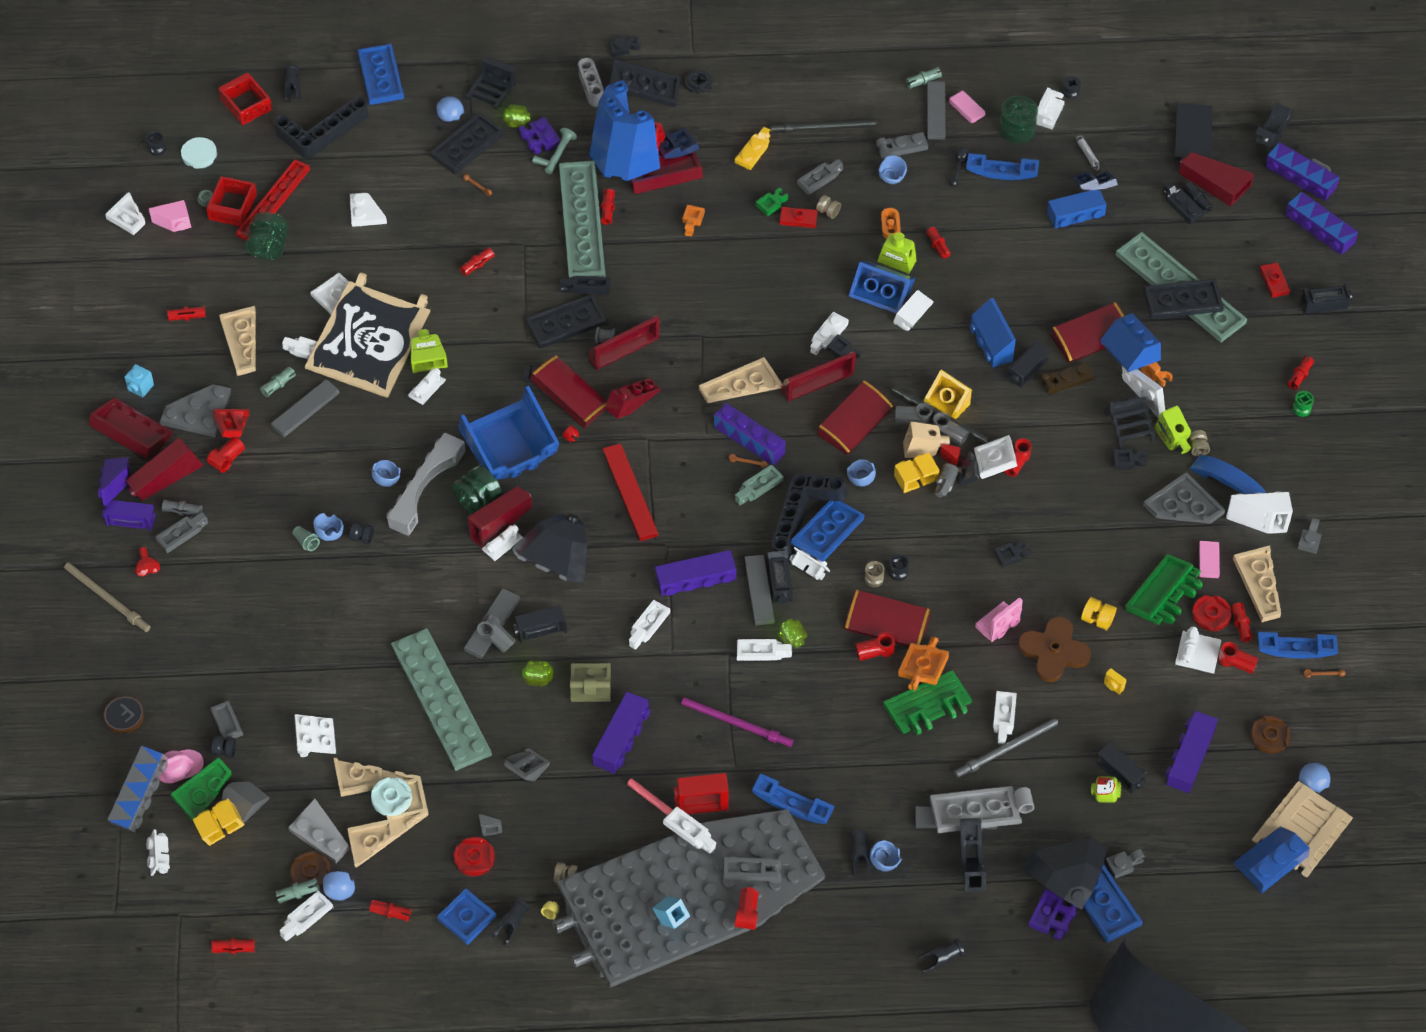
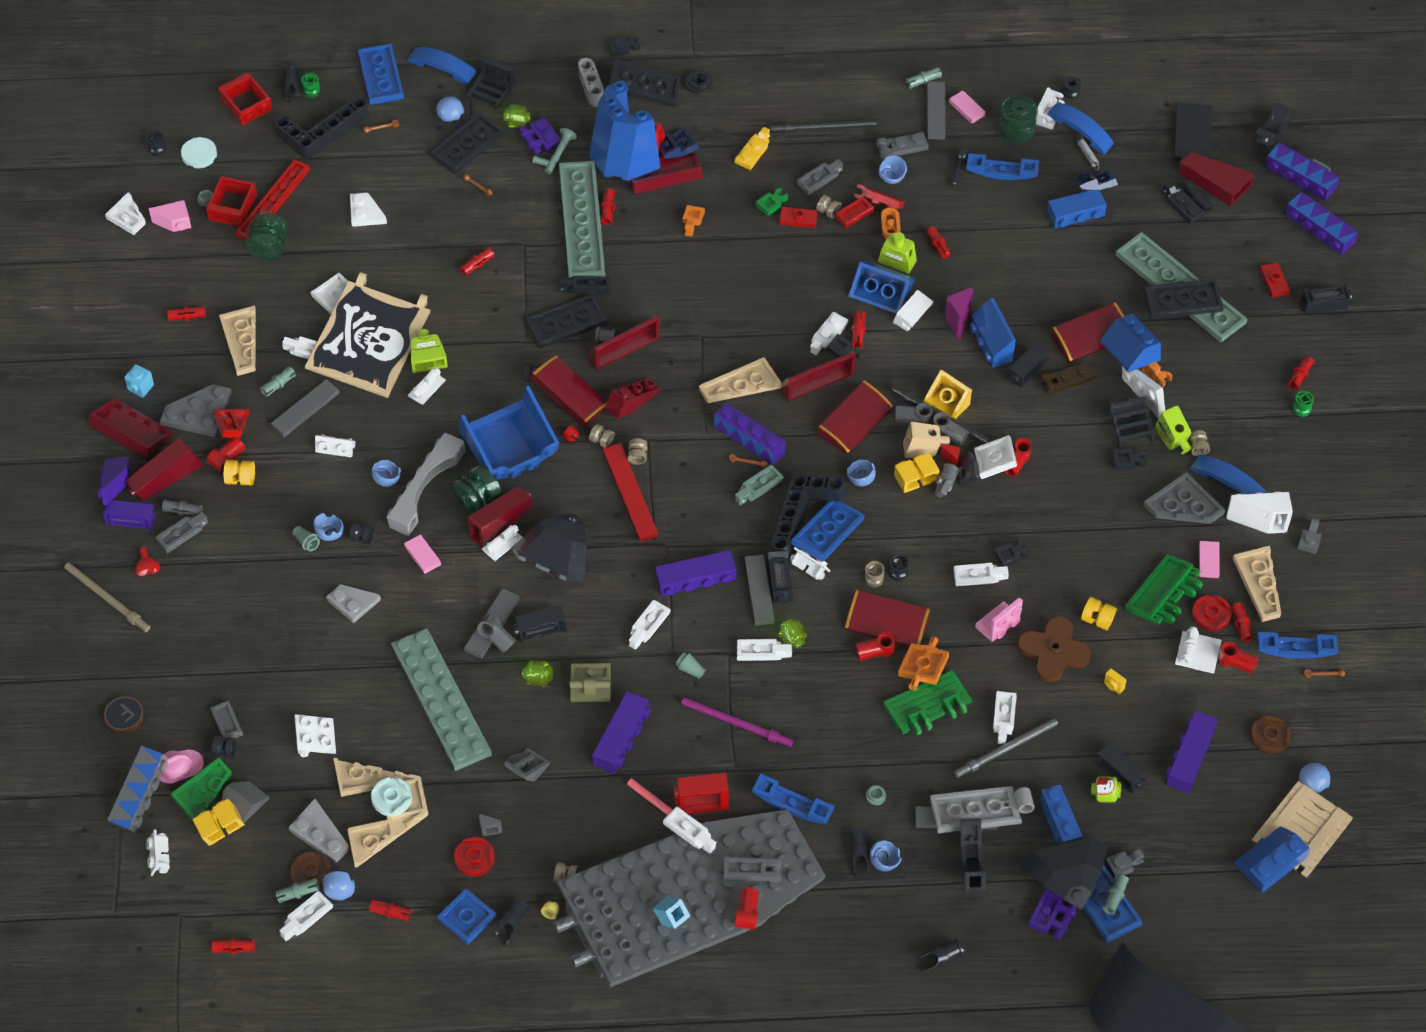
none -> yellow wheel [224,460,255,486]
none -> green wheel [301,73,320,98]
none -> white hinge [315,434,356,457]
none -> light grey wing [326,584,381,623]
none -> dark orange hinge [363,120,399,133]
none -> bright pink tile [404,534,441,574]
none -> blue slope [407,47,477,85]
none -> dark tan wheel [589,424,615,448]
none -> dark tan wheel [628,438,647,465]
none -> sand green cone [676,652,706,679]
none -> red plate [835,197,874,228]
none -> red pin [851,311,866,348]
none -> red plate [854,184,905,210]
none -> sand green plate [866,785,886,805]
none -> magenta slope [945,288,974,339]
none -> white hinge [953,563,1008,586]
none -> blue brick [1039,785,1083,844]
none -> blue slope [1047,102,1114,156]
none -> sand green pin [1103,874,1129,915]

